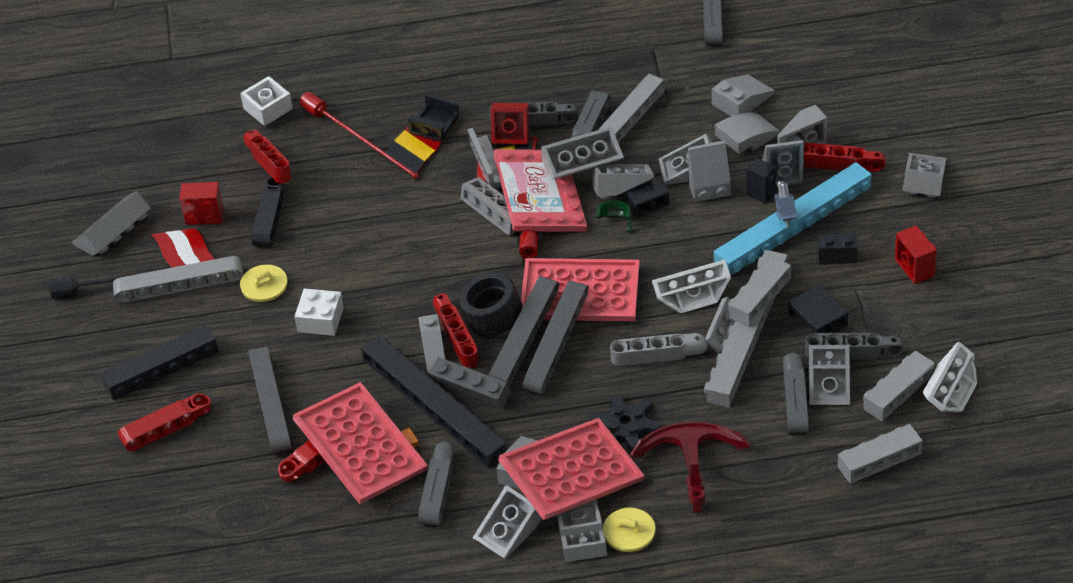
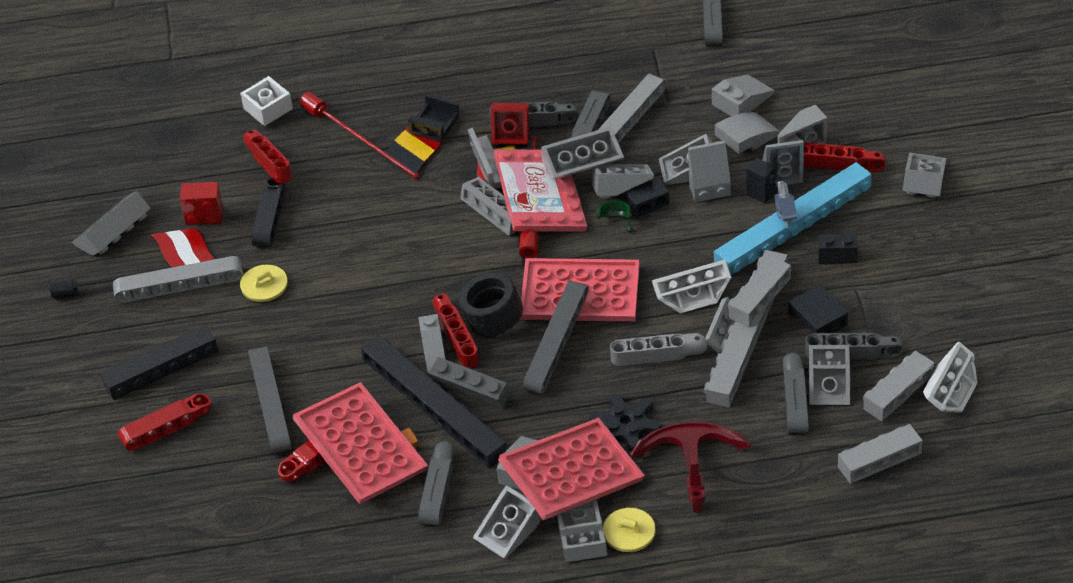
white brick [295,289,344,336] -> none
dark grey beam [489,276,559,387] -> none
red brick [895,225,937,284] -> none

